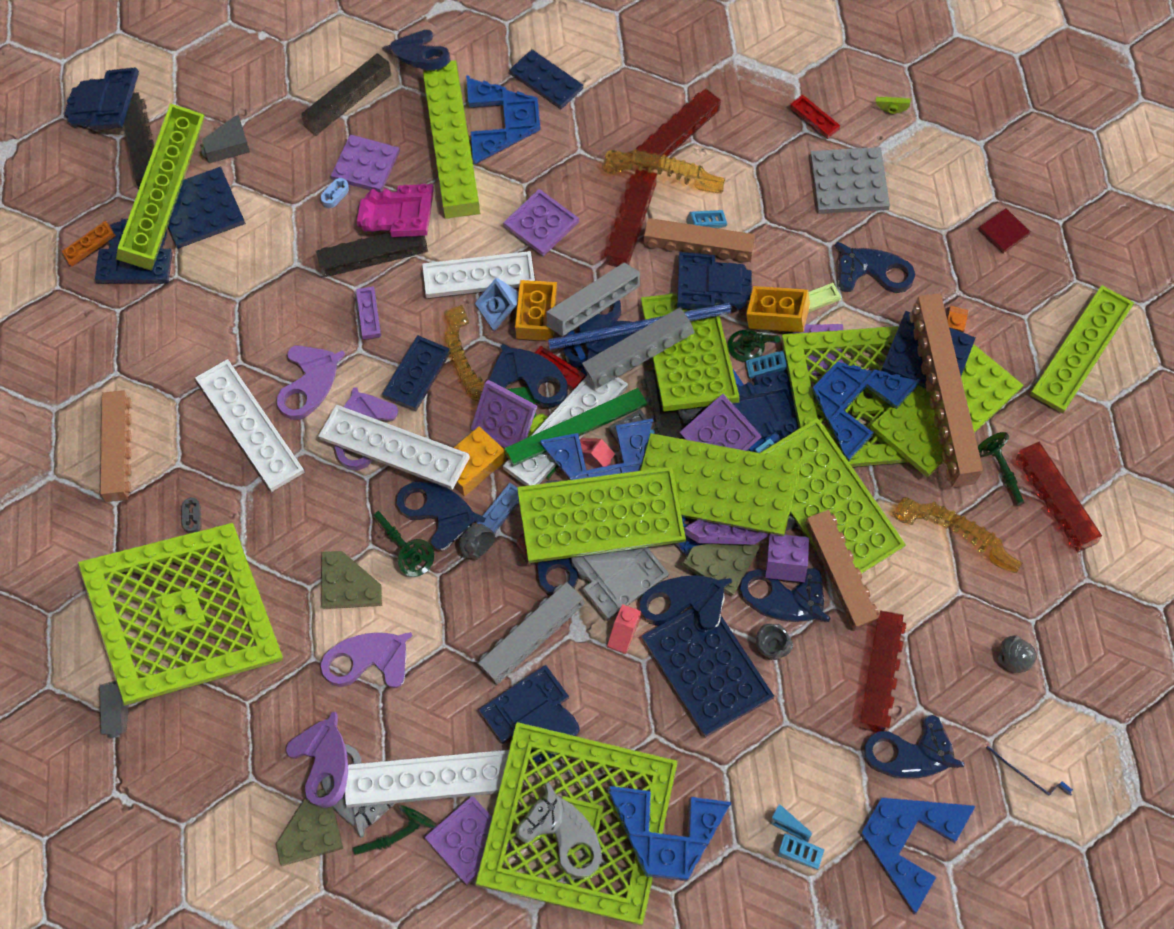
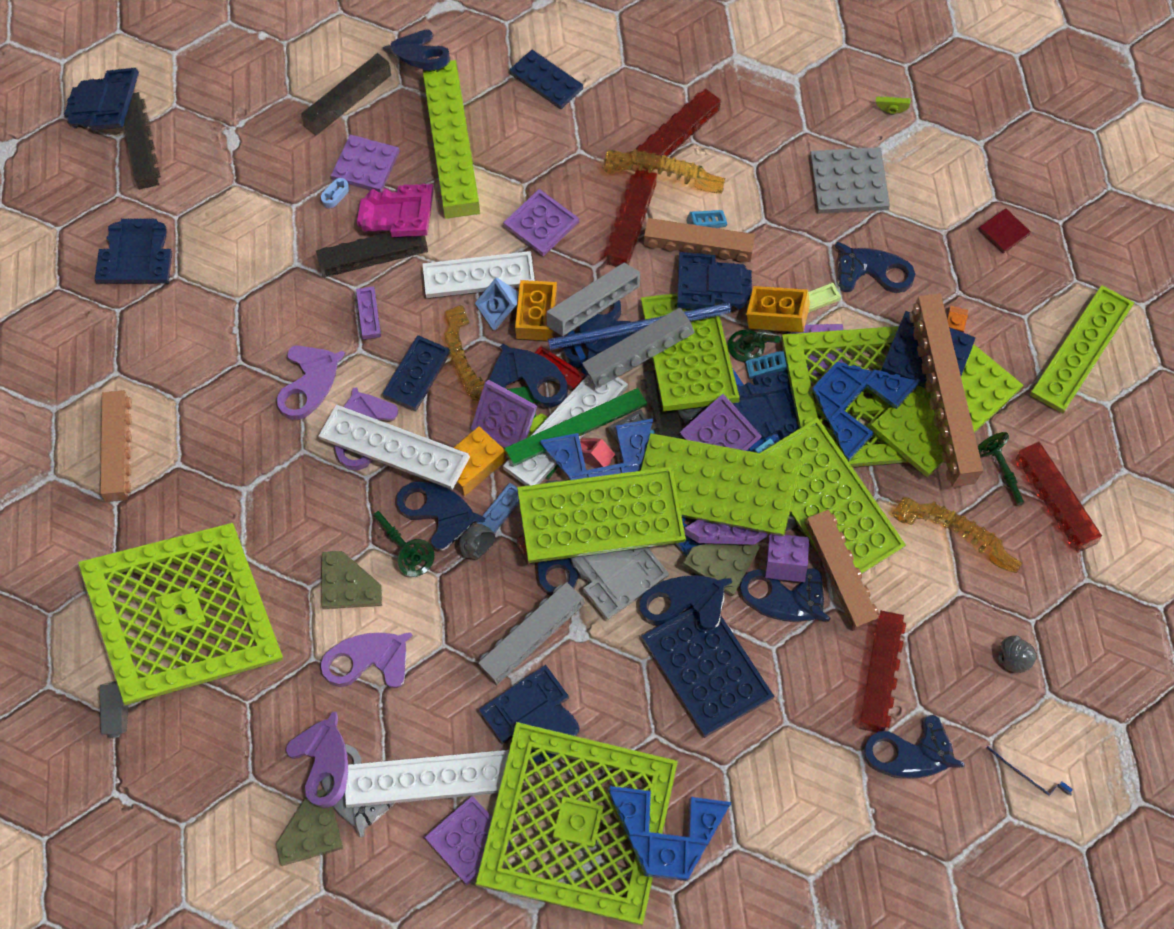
orange tile [62,220,116,267] -> none
lime brick [116,103,205,270] -> none
dark blue plate [168,166,245,249] -> none
dark grey beam [182,497,202,534] -> none
white plate [195,359,305,492] -> none
dark grey slope [201,115,250,164] -> none
dark green dish [353,805,437,855] -> none
blue wing [466,75,541,164] -> none
light grey animal [516,782,602,879] -> none
coral slope [607,604,641,654] -> none
dark grey hair [756,623,793,660] -> none
dark azure slope [771,804,812,842] -> none
dark azure slope [778,833,825,870] -> none
red plate [790,94,840,139] -> none
blue wing [861,798,975,915] -> none

